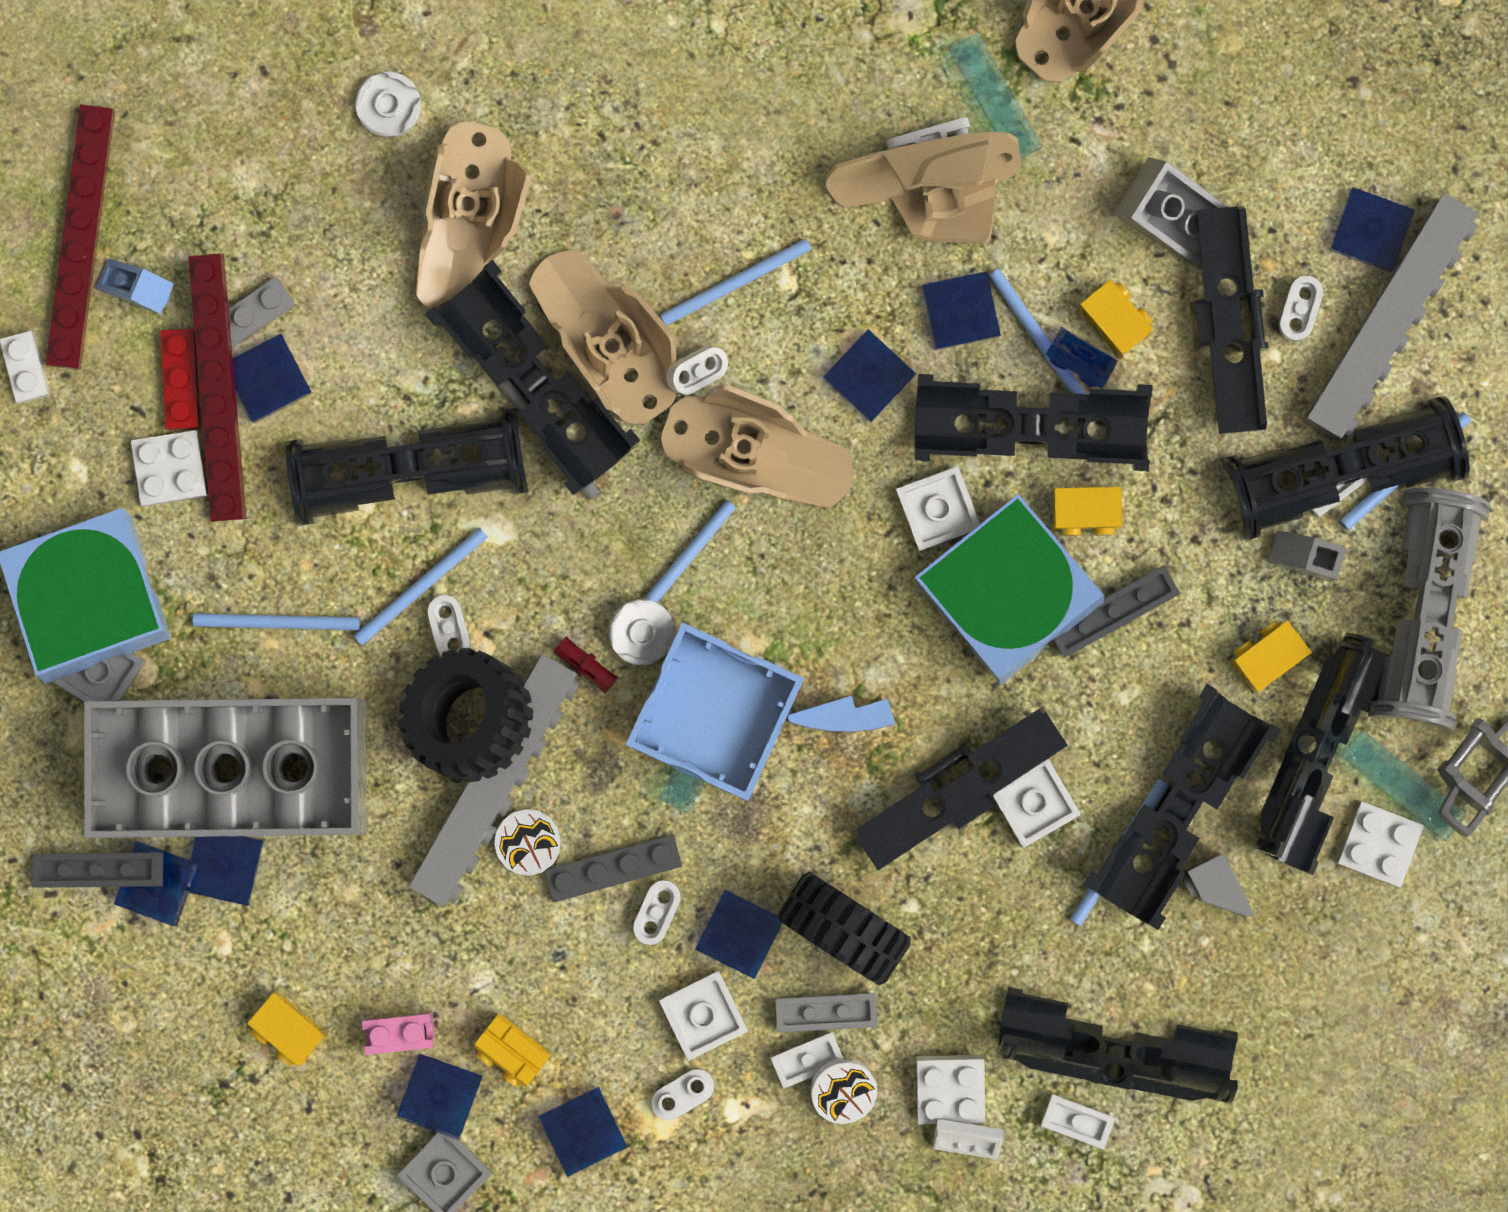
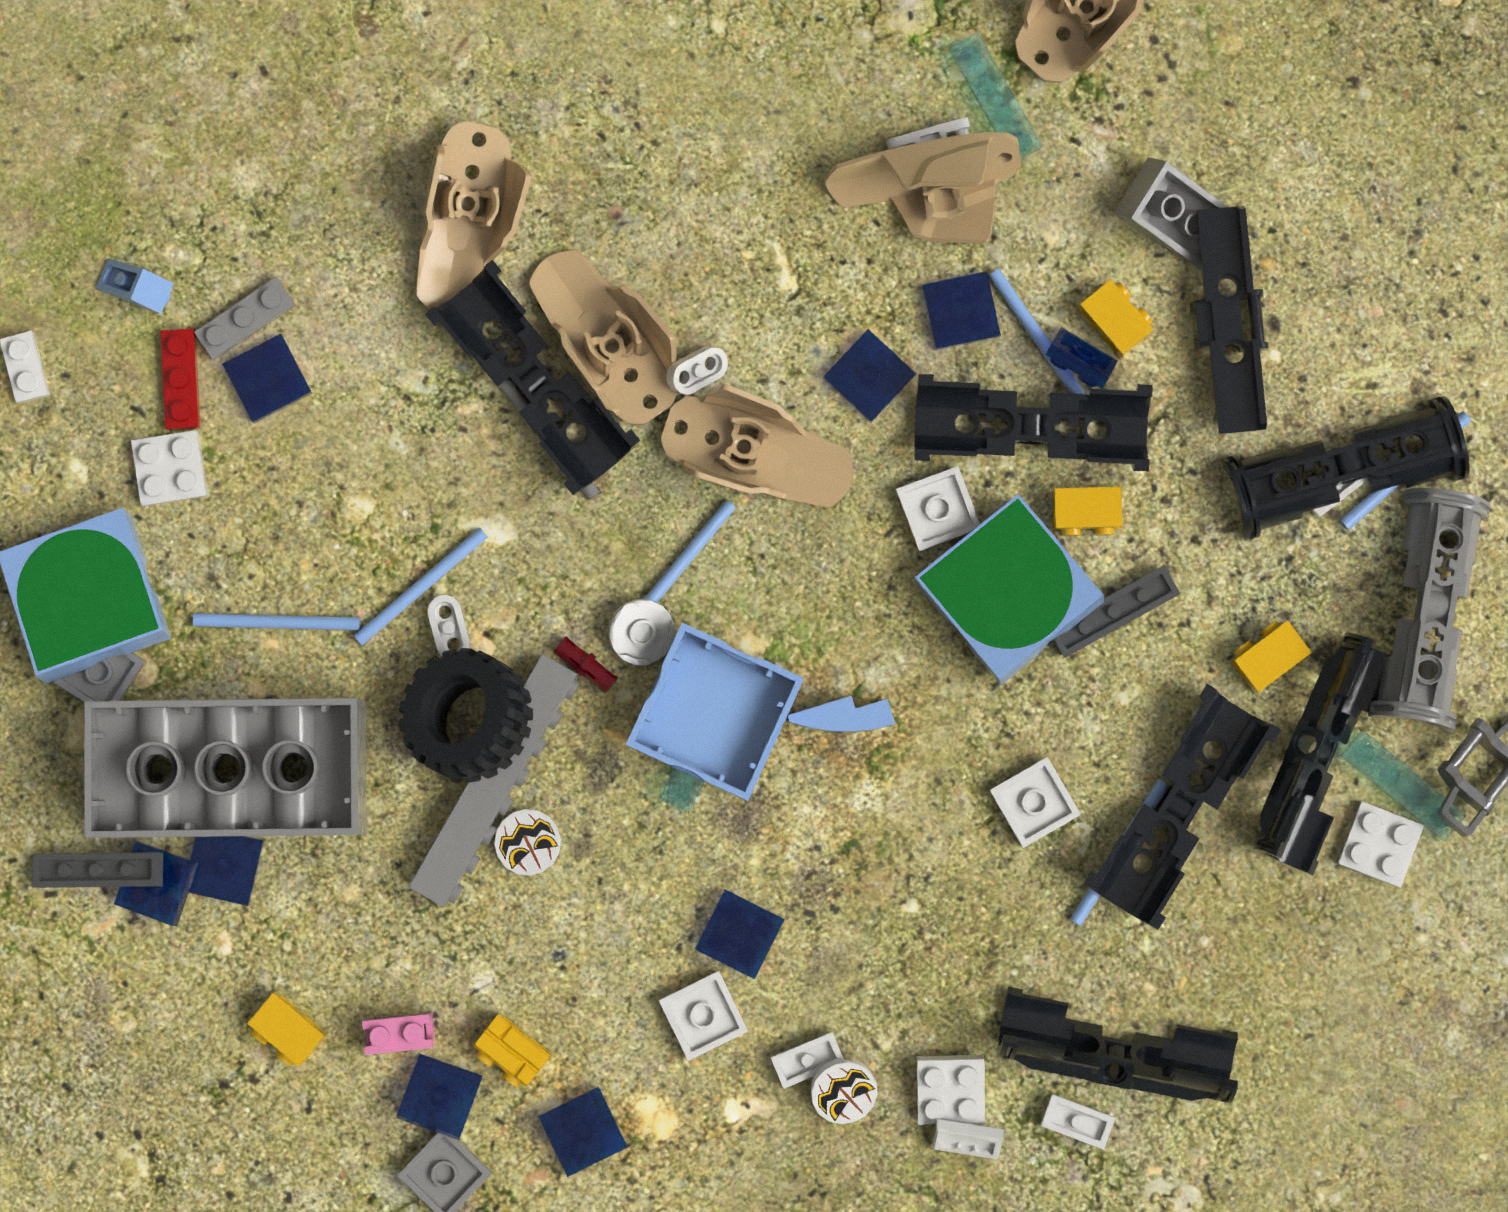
dark red plate [45,104,115,370] -> none
dark red plate [188,253,247,522] -> none
black piece [286,408,529,526] -> none
white tile [355,71,422,139] -> none
dark grey plate [545,834,683,902] -> none
white plate [633,880,681,945] -> none
white plate [652,1068,714,1120] -> none
light blue piece [660,238,811,326] -> none
light grey plate [775,993,878,1032] -> none
black tyre [778,871,911,986] -> none
black piece [852,706,1068,871] -> none
light grey slope [1183,853,1254,917] -> none
light grey slope [1268,530,1347,582] -> none
white plate [1278,276,1323,342] -> none
light grey brick [1303,193,1479,442] -> none
clear blue plate [1329,187,1415,273] -> none

